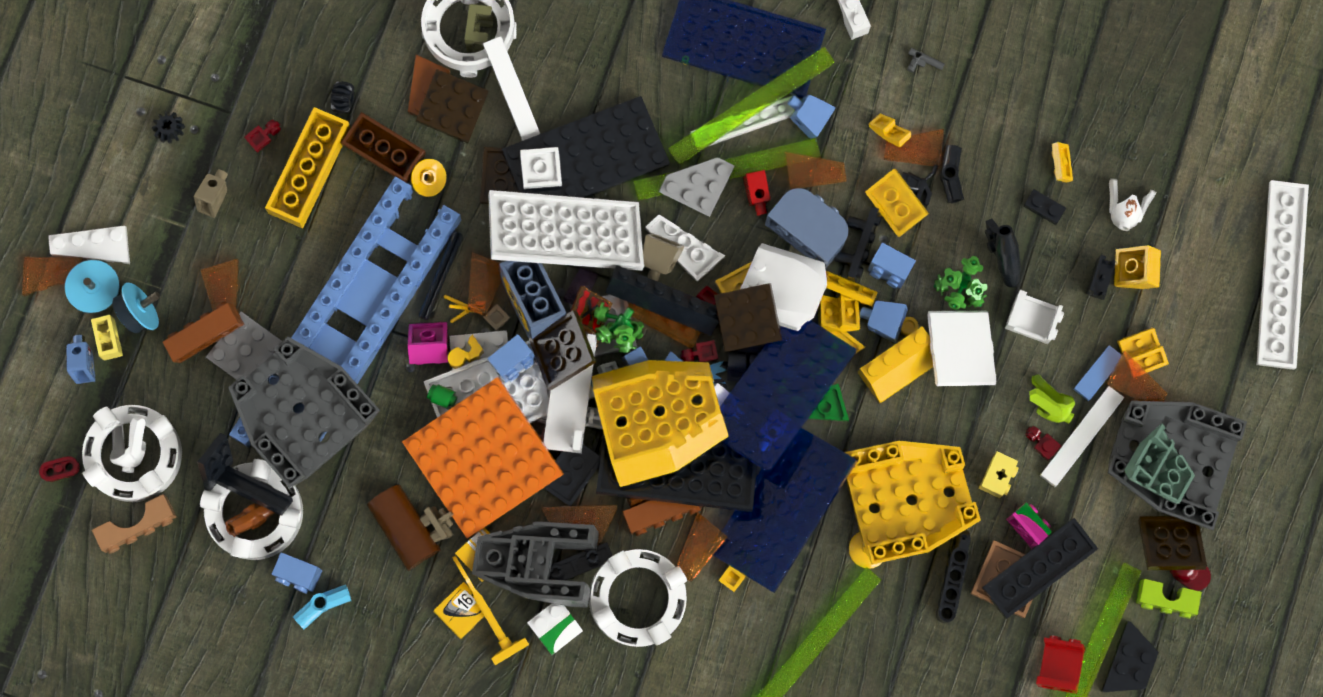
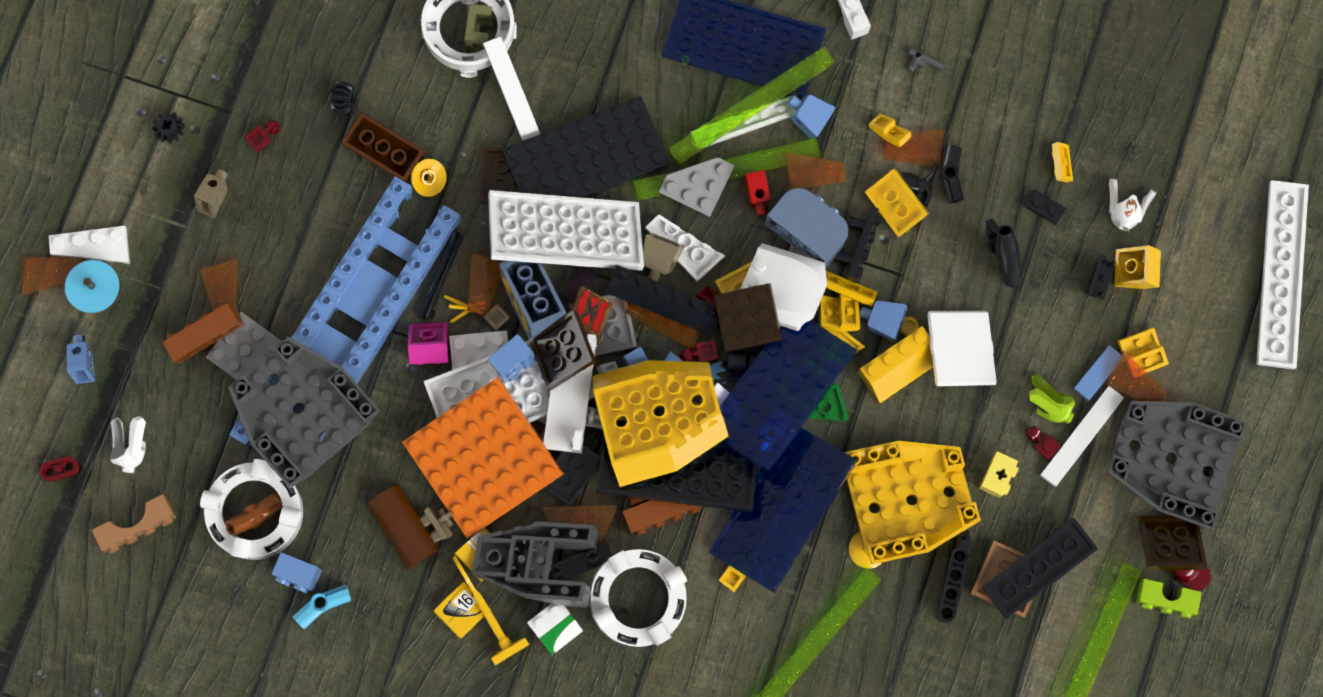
white piece [82,405,182,502] -> none
light yellow brick [91,315,123,361] -> none
piece [113,283,160,333] -> none
black bracket [197,433,293,516] -> none
yellow brick [265,107,351,229] -> none
dark orange wing [408,55,450,117] -> none
dark brown plate [415,69,489,143] -> none
green brick [427,384,458,409] -> none
yellow leg [448,334,484,369] -> none
white plate [520,147,562,189] -> none
bright green plant [594,302,644,354] -> none
clear orange wing [676,513,728,582] -> none
medium blue brick [867,242,916,289] -> none
bright green plant [934,256,988,310] -> none
white panel [1005,290,1064,344] -> none
dark pink slope [1006,502,1052,549] -> none
red panel [1036,636,1085,694] -> none
black wing [1101,621,1159,692] -> none
sand green wedge [1124,423,1195,504] -> none

